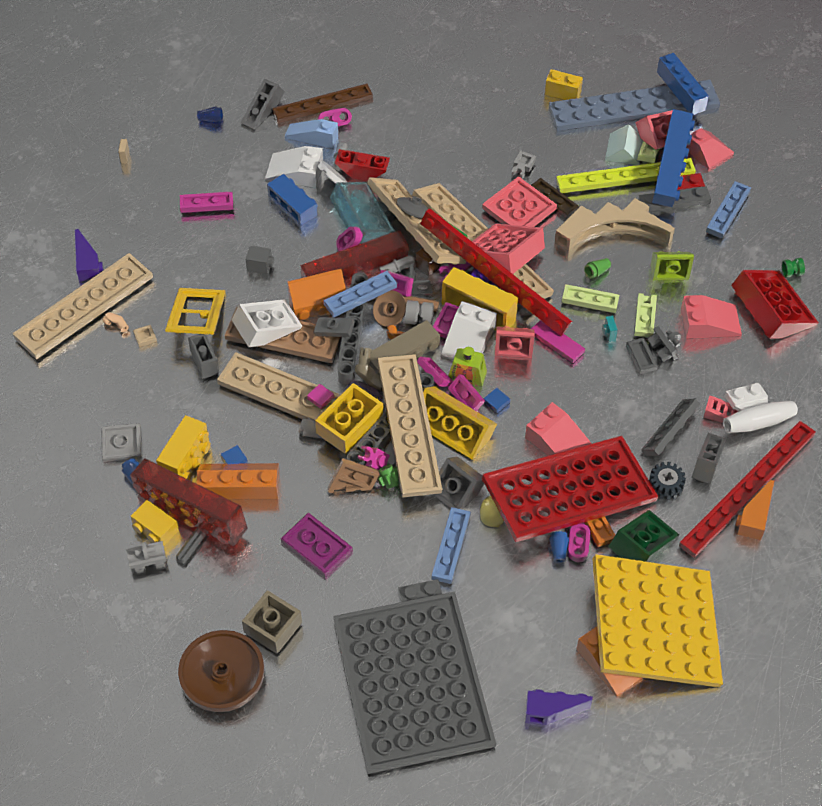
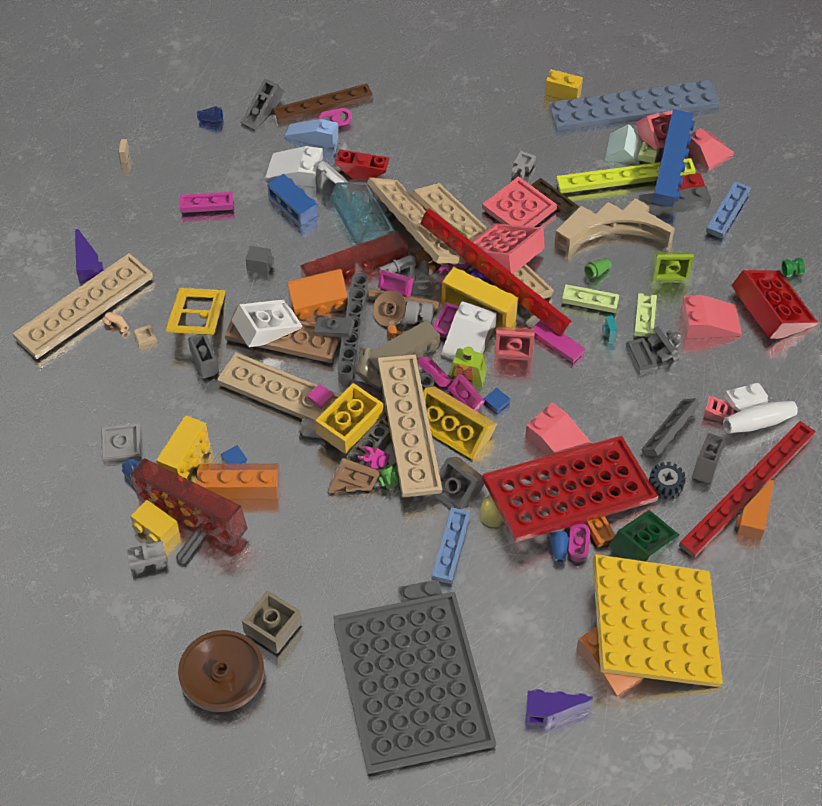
magenta tile [281,512,353,577] -> none
medium blue plate [324,271,397,318] -> none
dark pink plate [336,227,363,253] -> none
dark grey dish [396,196,428,218] -> none
blue brick [657,53,709,115] -> none

